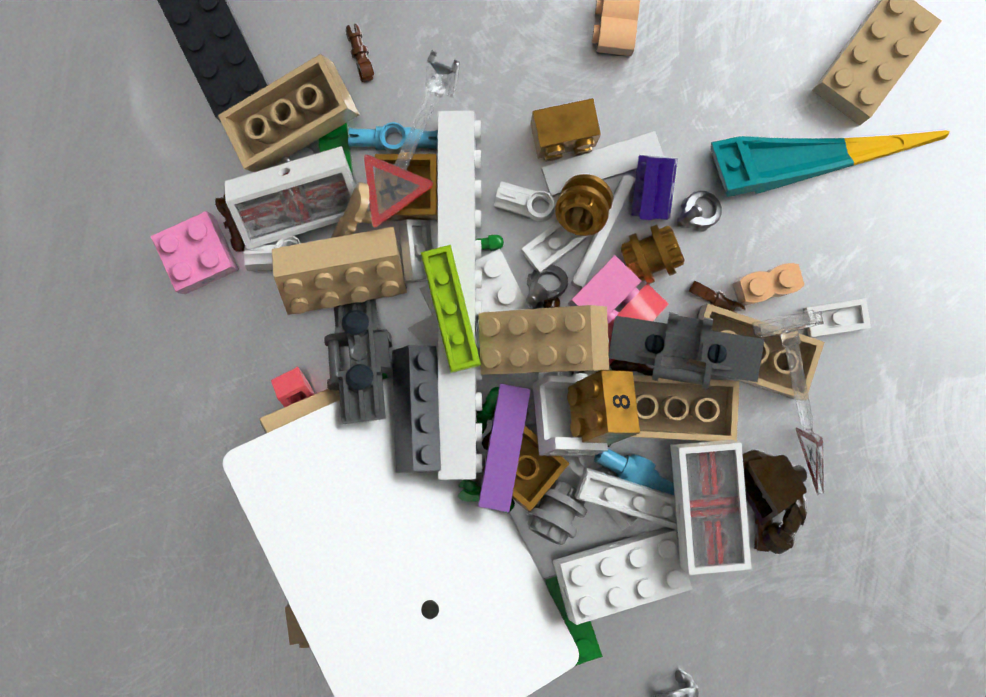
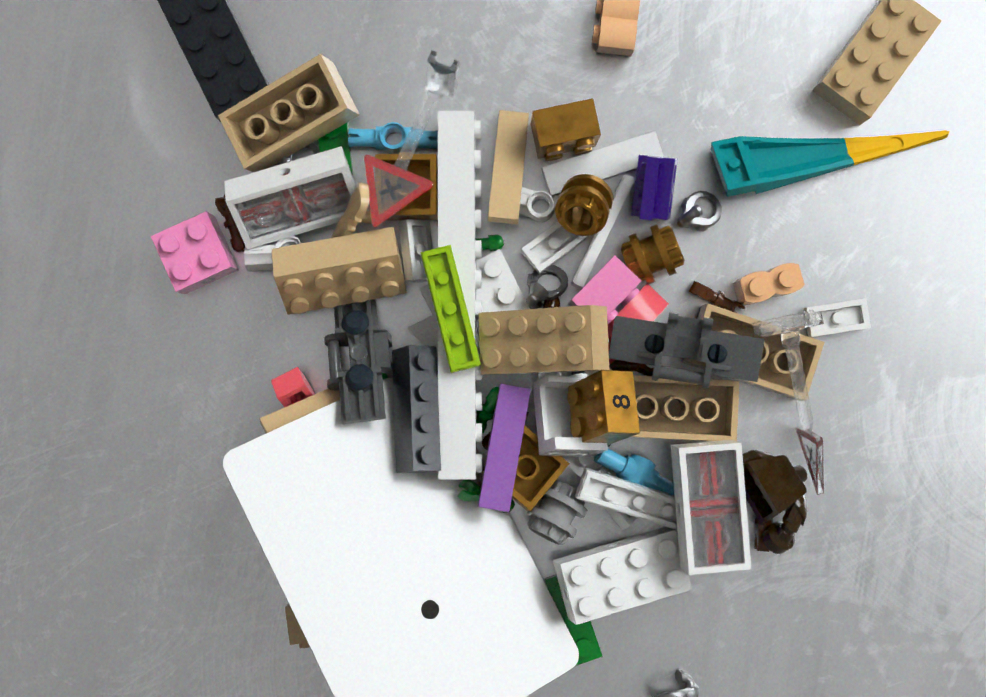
reddish brown piece [346,23,374,82] -> none
none -> tan tile [488,110,529,224]

